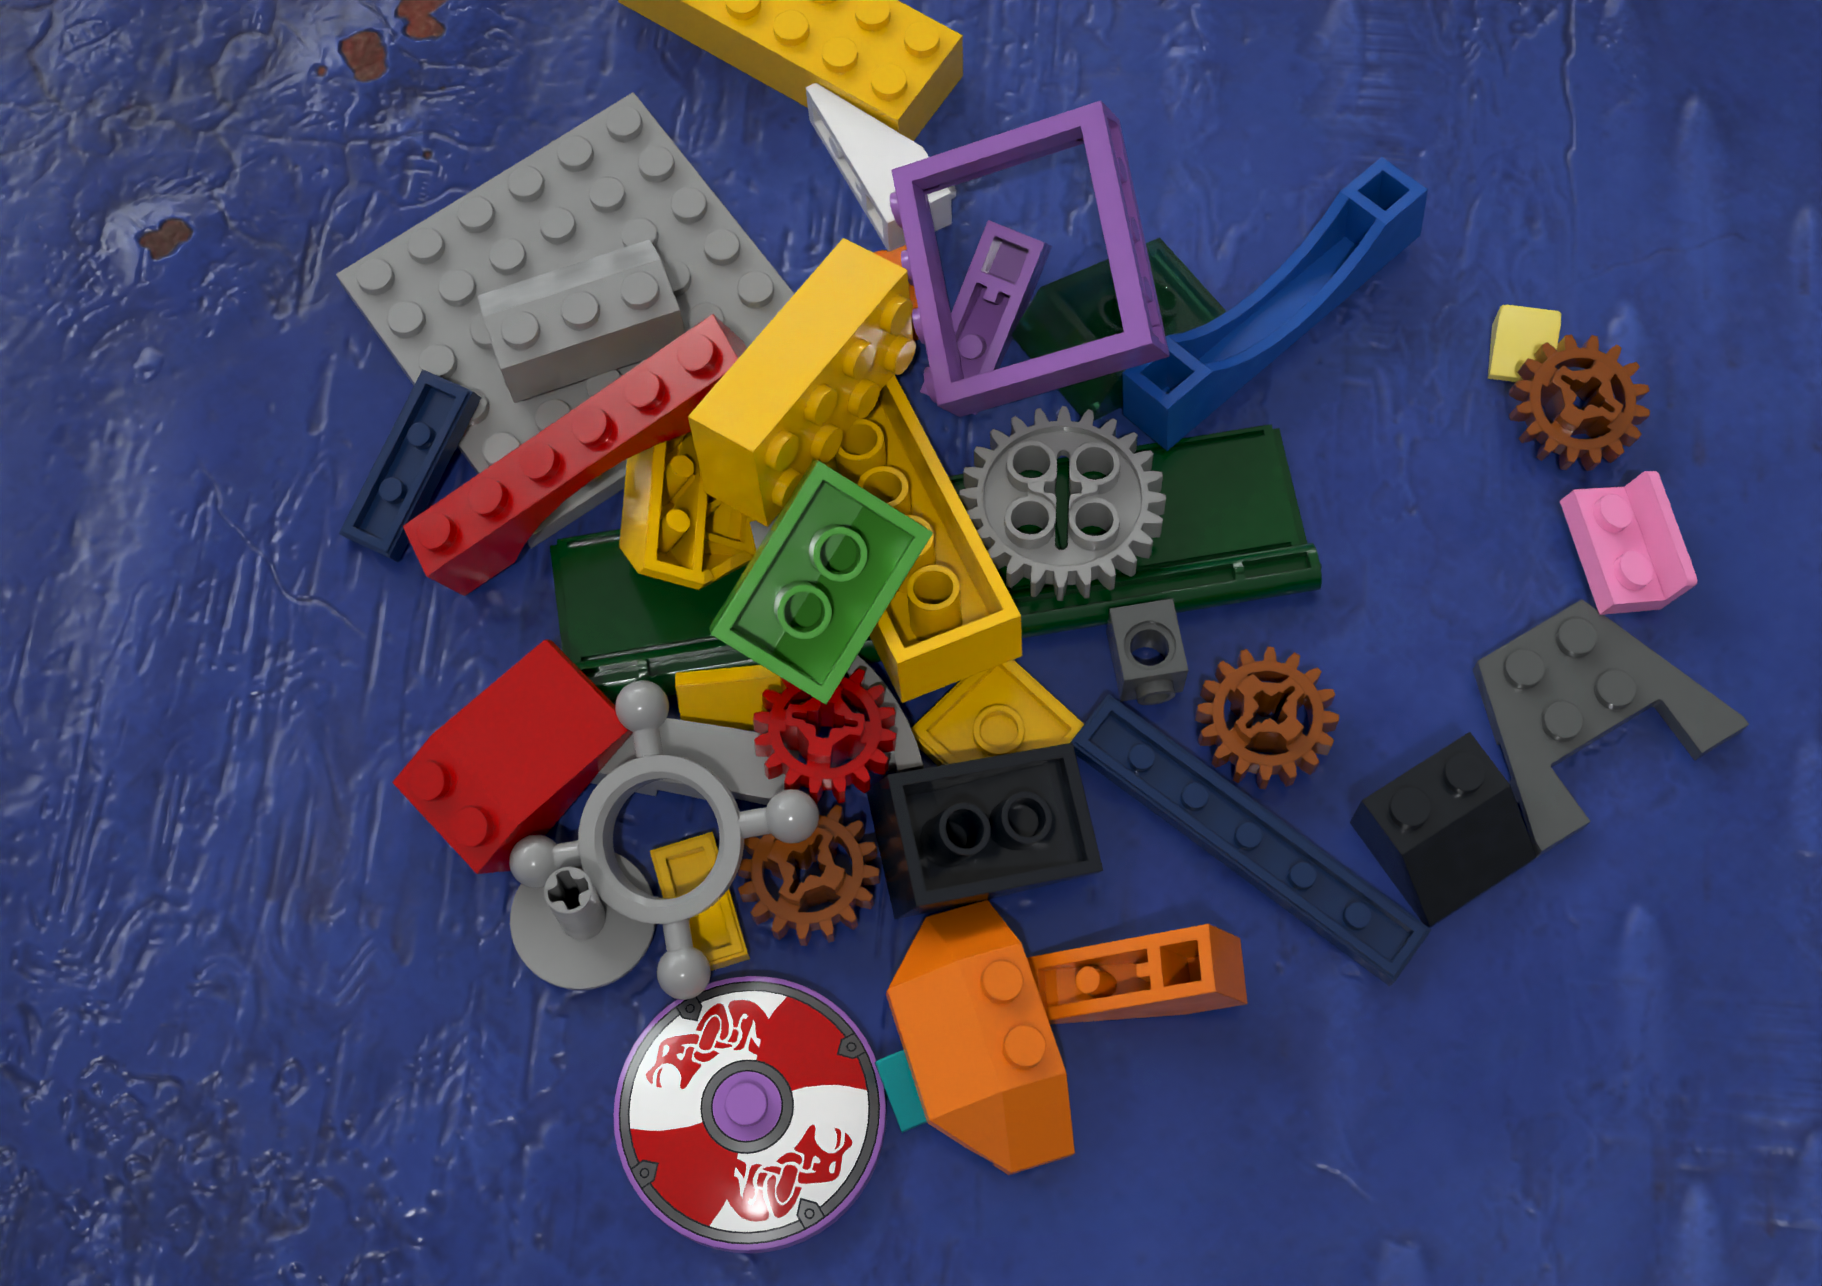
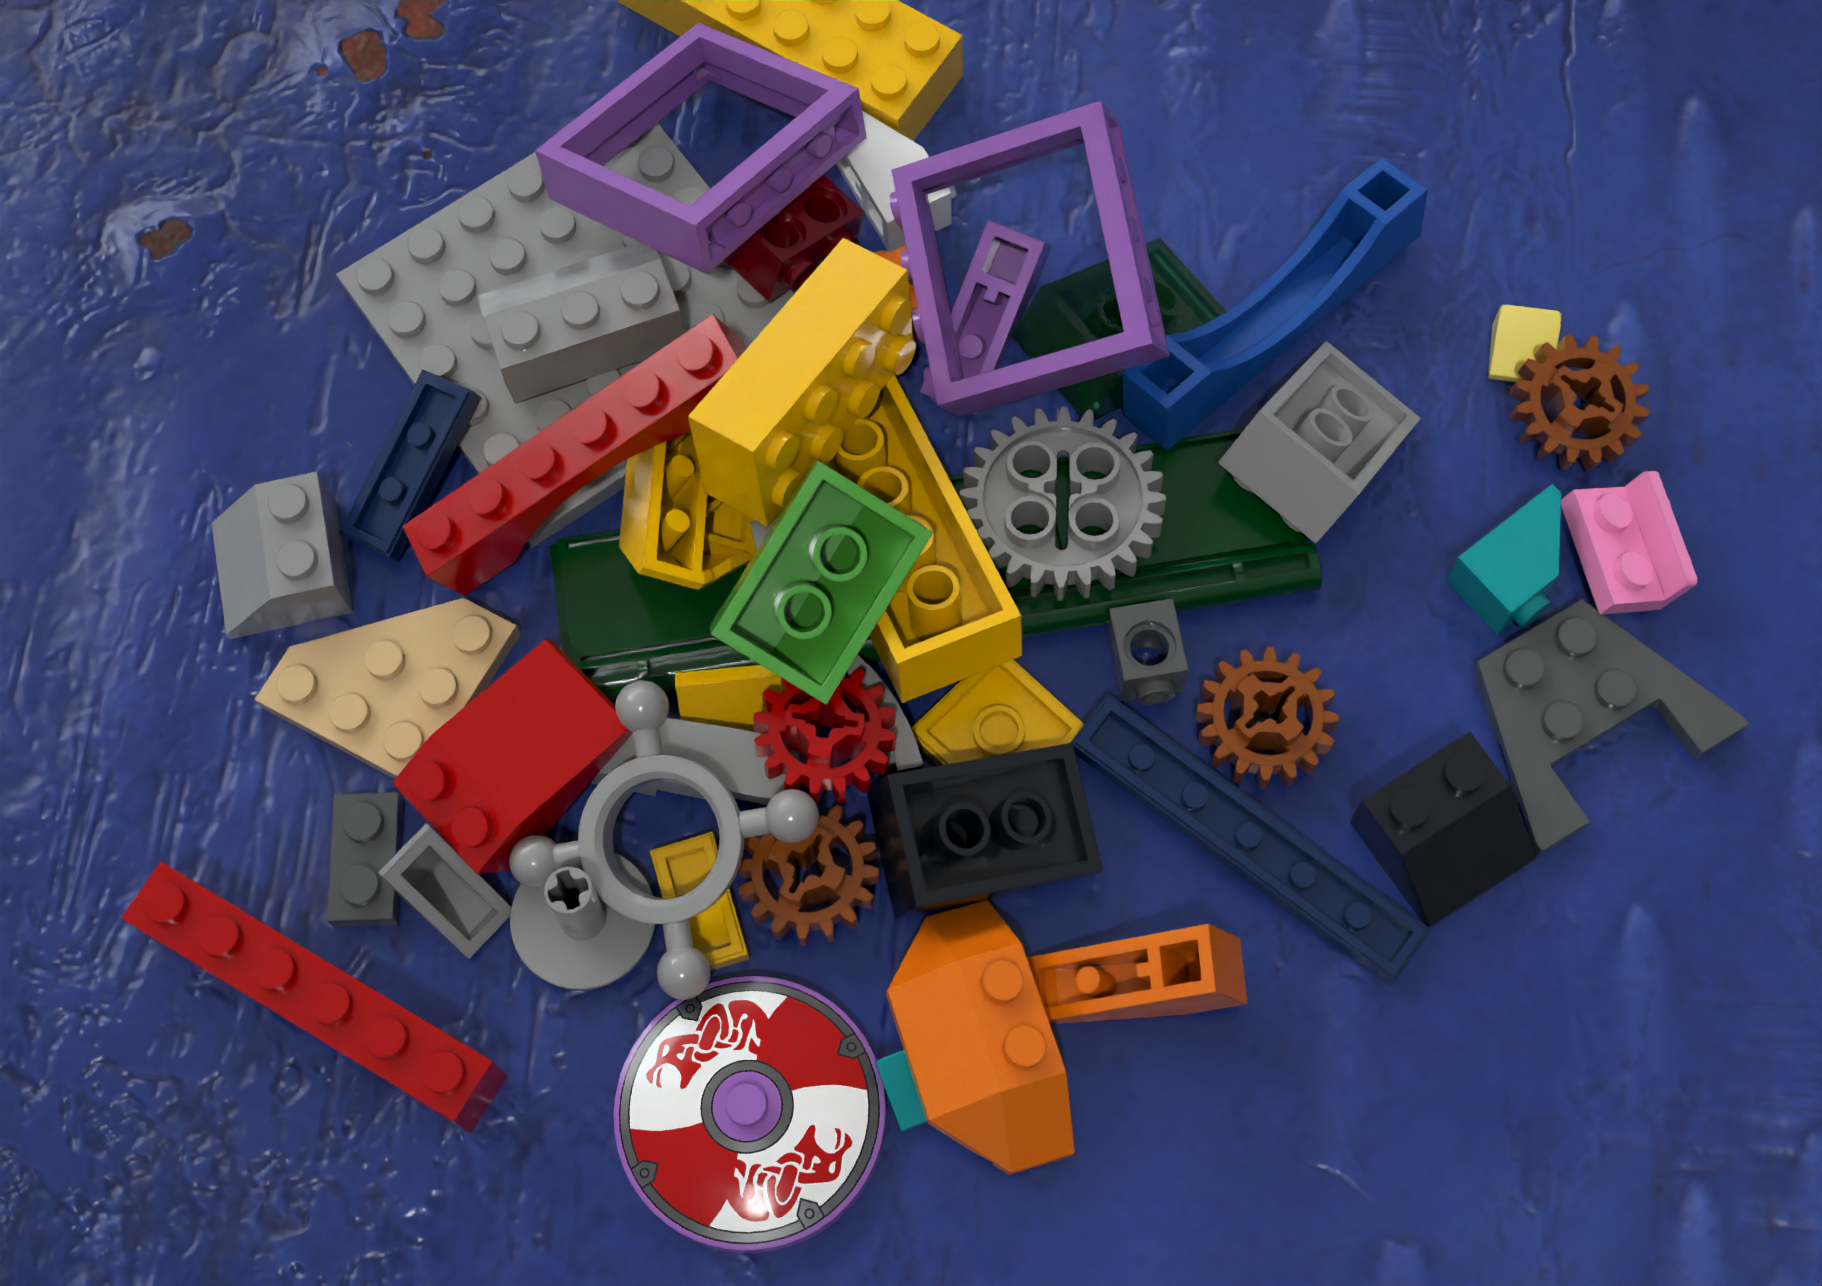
none -> red arch [121,861,508,1134]
none -> light grey slope [211,471,353,639]
none -> tan plate [254,598,521,779]
none -> dark grey plate [327,792,404,927]
none -> light grey slope [378,824,511,959]
none -> medium lavender window [535,23,866,274]
none -> dark red brick [724,174,865,302]
none -> light grey slope [1218,341,1421,544]
none -> teal slope [1446,484,1561,636]

